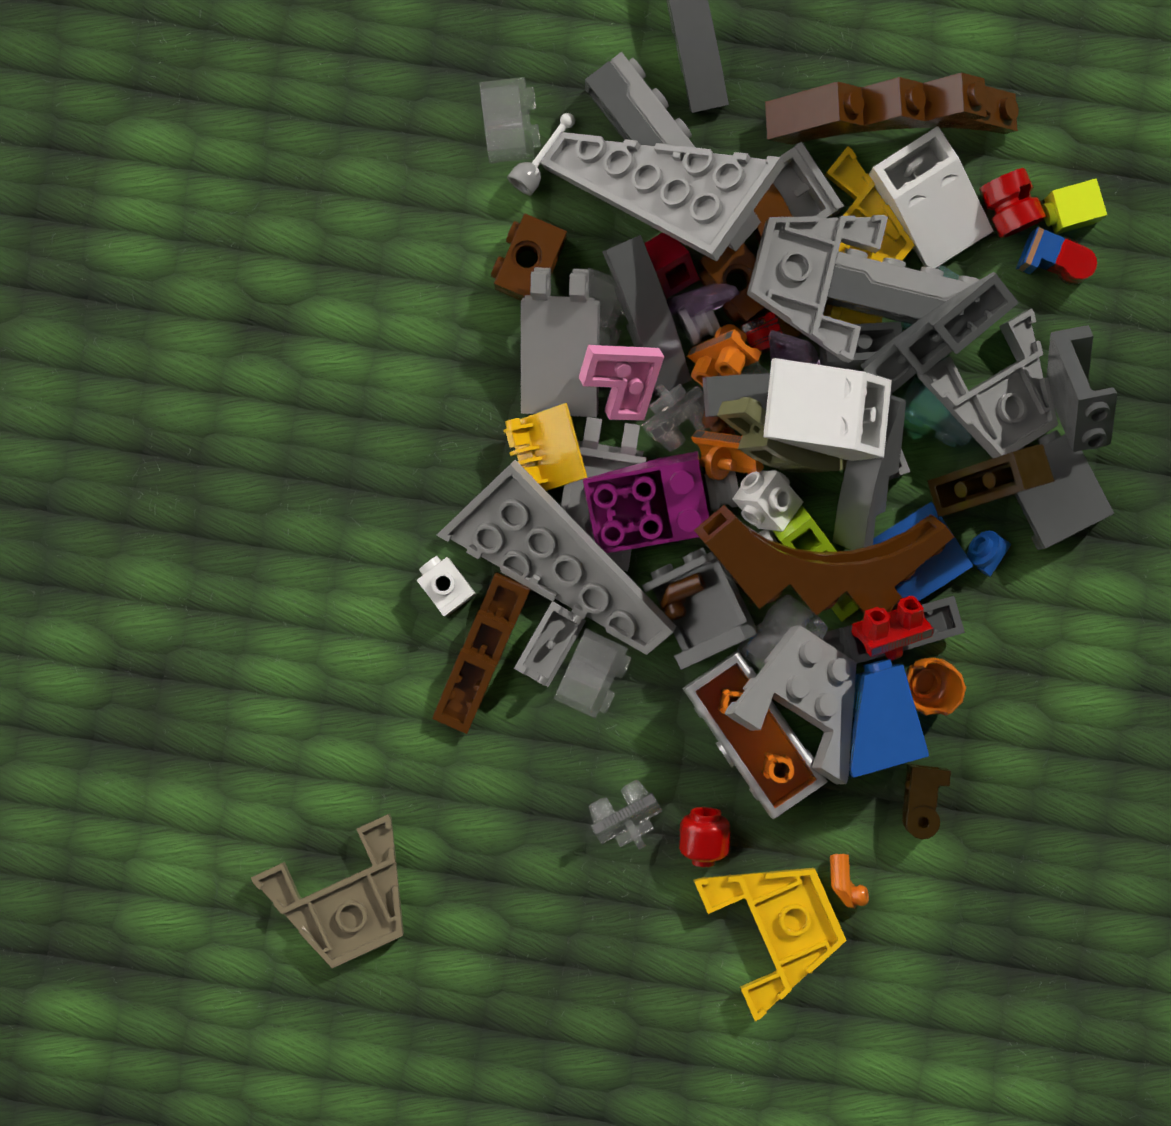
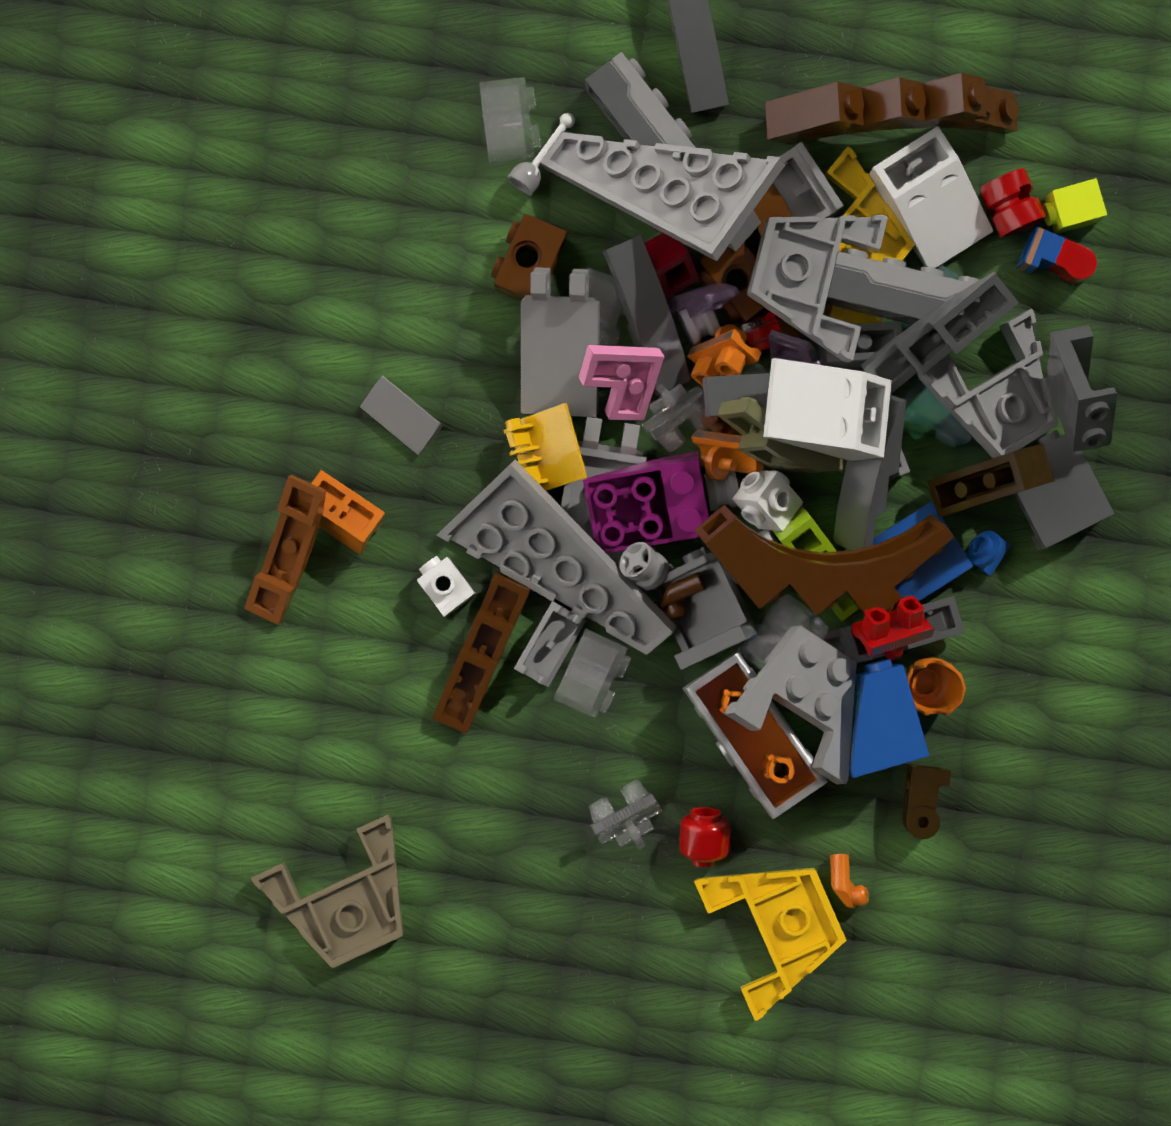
none -> dark orange slope [244,475,326,625]
none -> orange hinge [311,470,385,555]
none -> light grey slope [360,375,443,456]
none -> light grey wheel [619,542,669,590]

